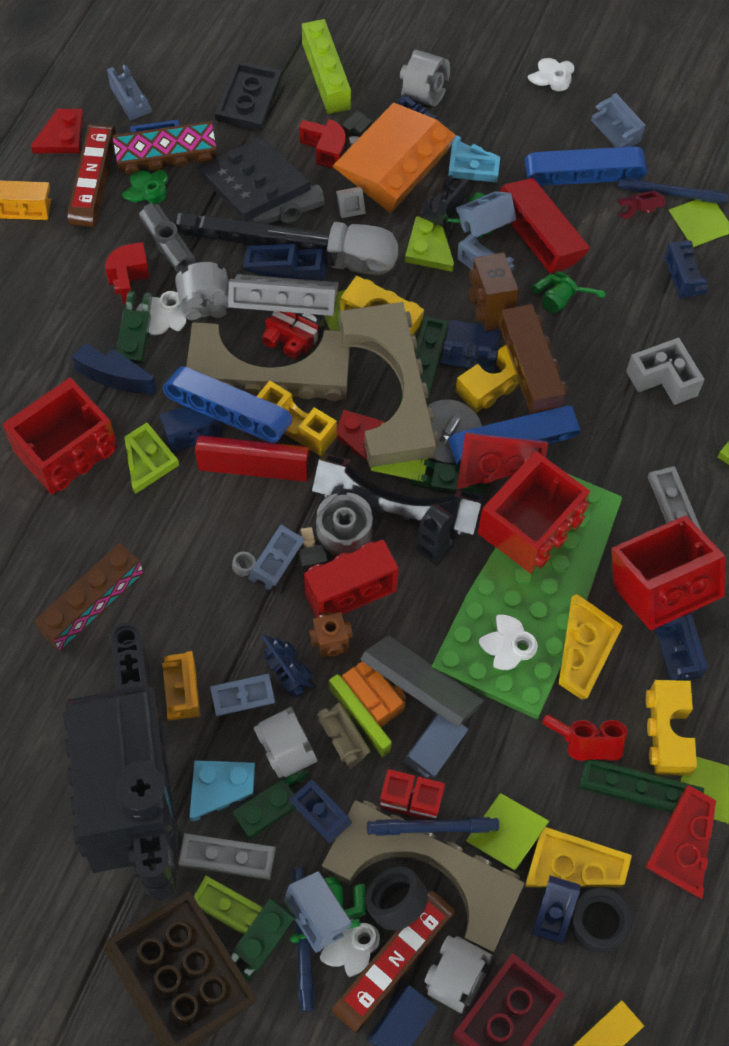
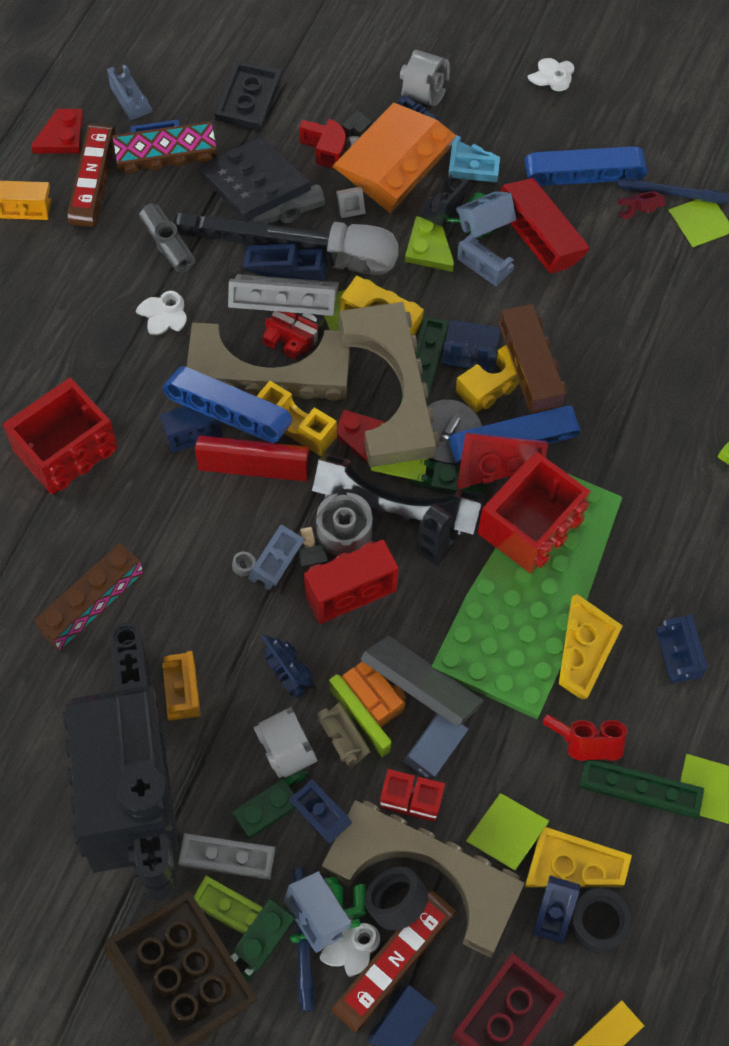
dark blue slope [72,343,157,394] -> none
red brick [105,242,150,304] -> none
dark green hinge [116,291,152,364] -> none
green plate [122,170,168,204] -> none
lime wing [125,423,179,494] -> none
light grey brick [175,262,229,320] -> none
medium azure wing [190,761,255,821] -> none
sand blue hinge [210,674,275,716] -> none
lime brick [302,19,351,114] -> none
dark orange brick [309,612,353,658] -> none
dark blue piece [367,817,499,836] -> none
light grey brick [424,935,492,1014] -> none
reddish brown brick [468,252,518,332] -> none
white plate [479,615,538,670] -> none
green piece [531,271,606,314] -> none
sand blue hinge [591,93,645,148] -> none
red container [611,515,725,631] -> none
light grey brick [626,338,705,405] -> none
red wing [645,785,716,899] -> none
yellow arch [646,680,697,776] -> none
light grey tile [648,466,702,531] -> none
dark blue hinge [664,241,708,298] -> none

